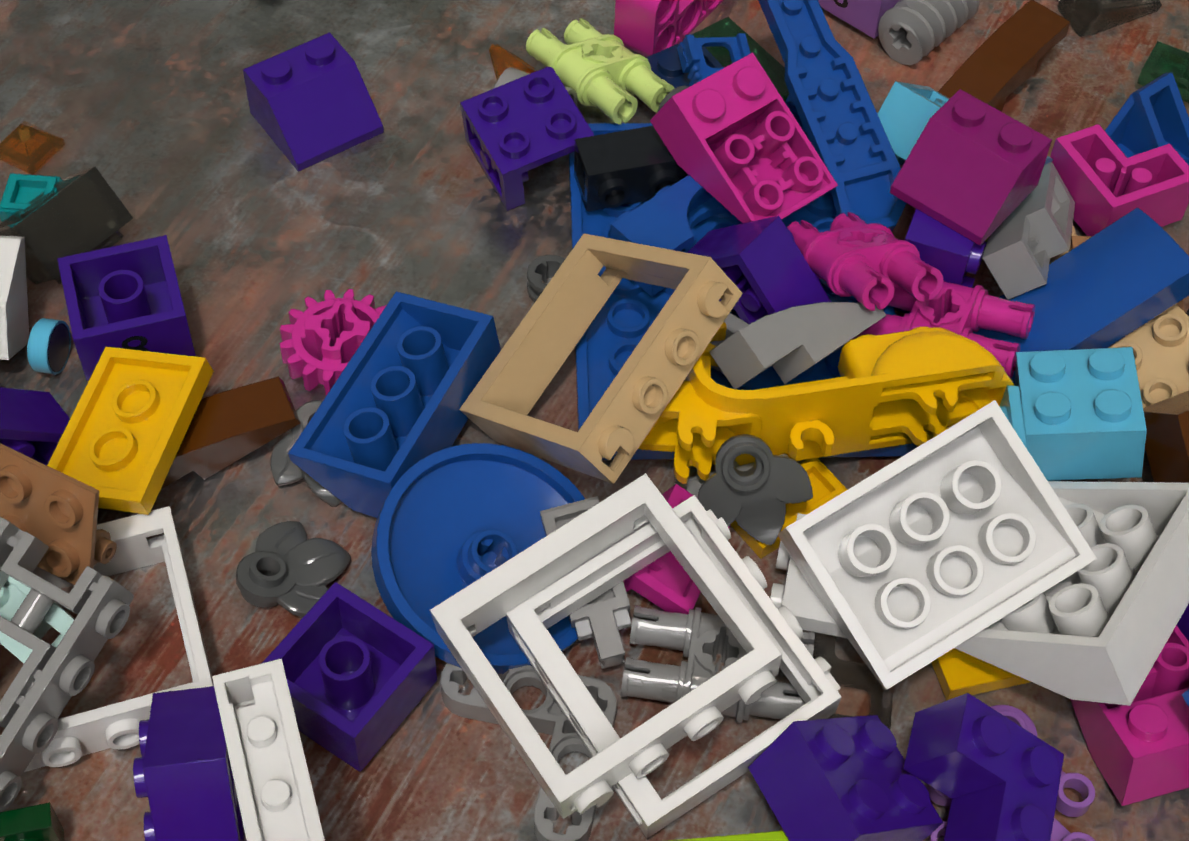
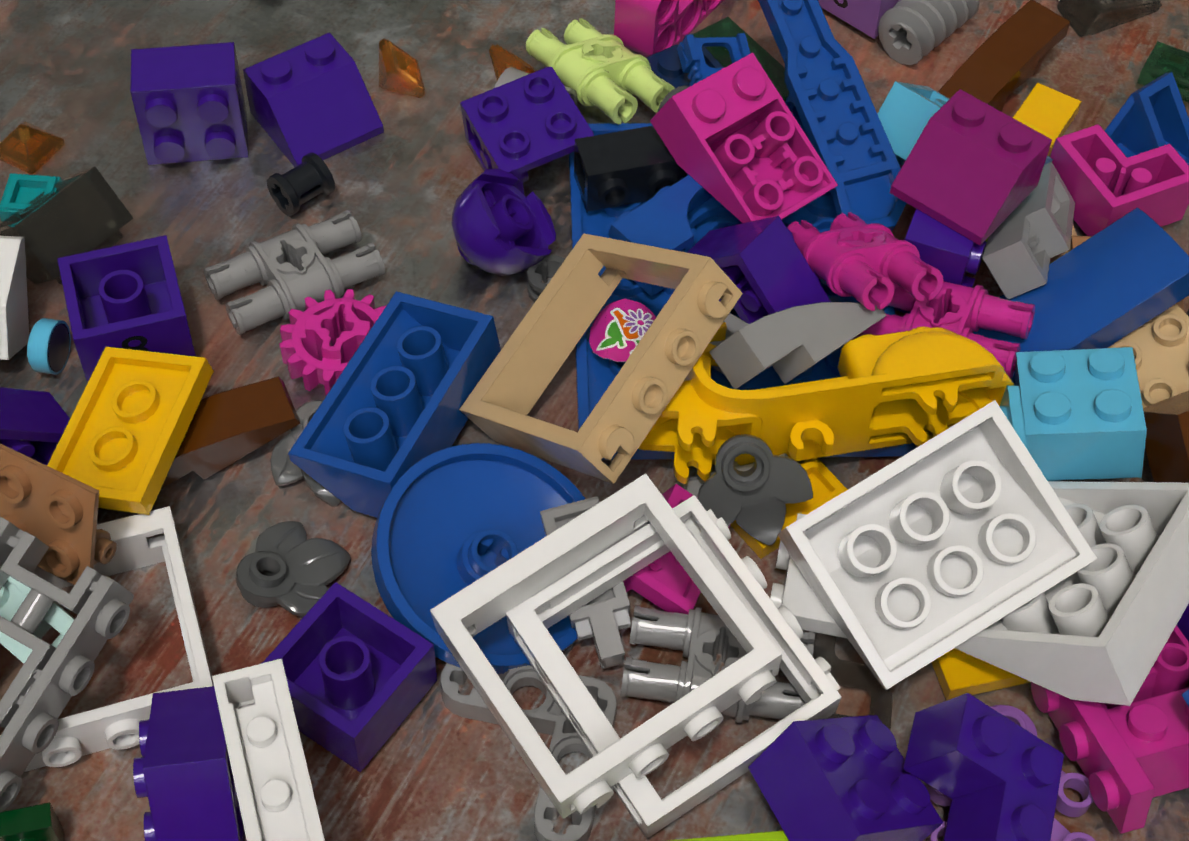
none -> dark purple brick [130,42,248,165]
none -> light grey pin [203,210,385,335]
none -> black bush [266,152,335,217]
none -> clear orange slope [379,38,425,98]
none -> dark purple cylinder [451,168,556,276]
none -> sticker [589,298,656,362]
none -> yellow tile [1013,83,1082,156]
none -> dark pink plate [1031,682,1155,834]

